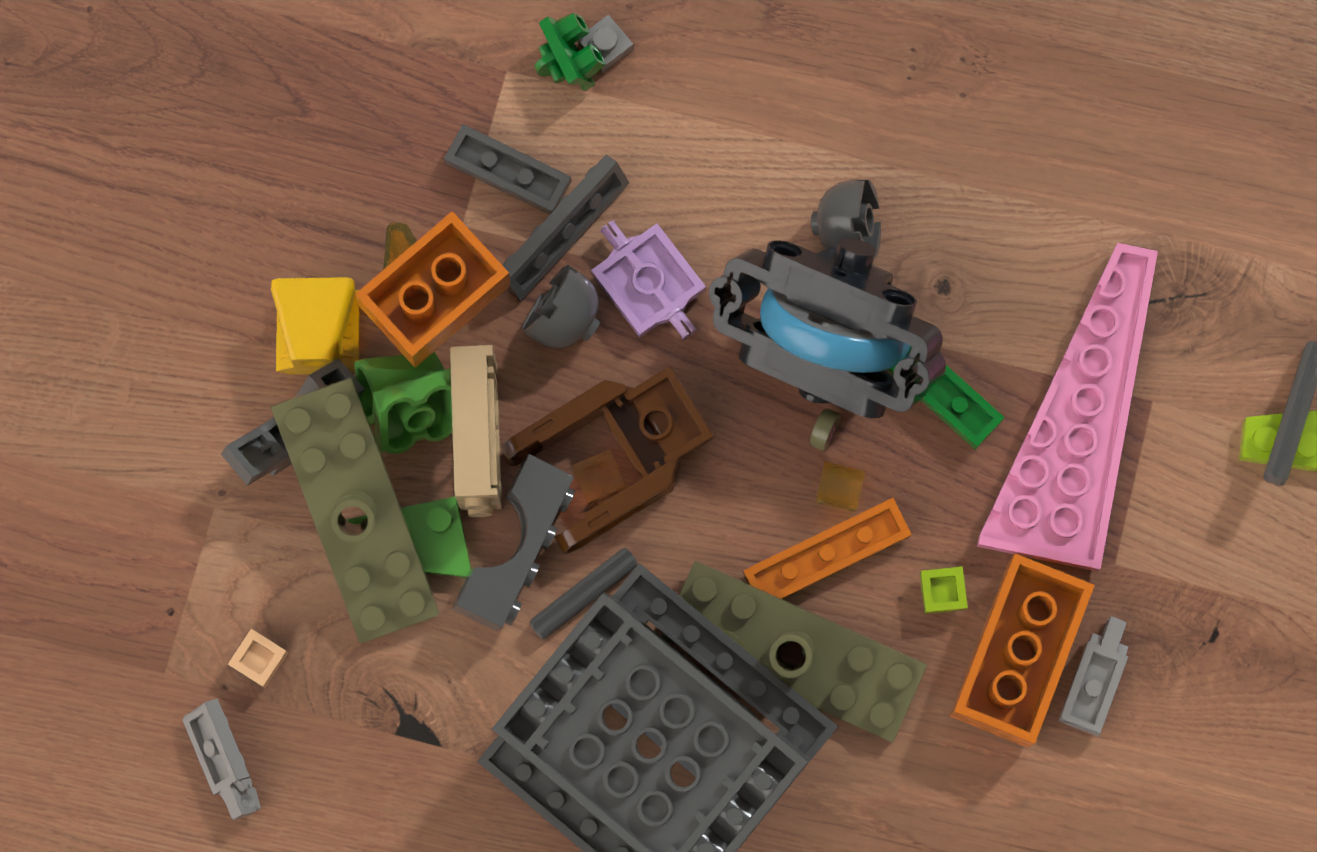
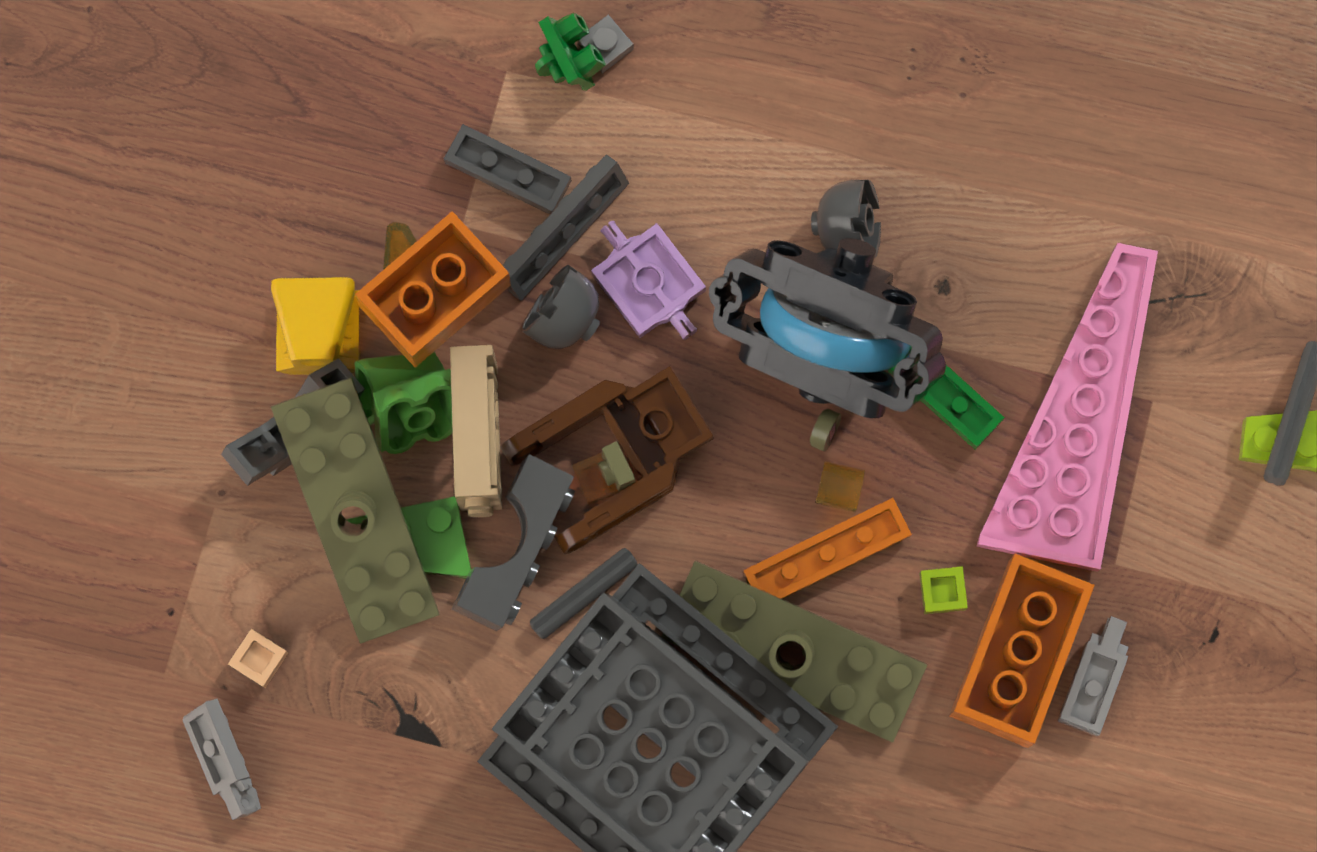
none -> olive plate [598,441,635,492]

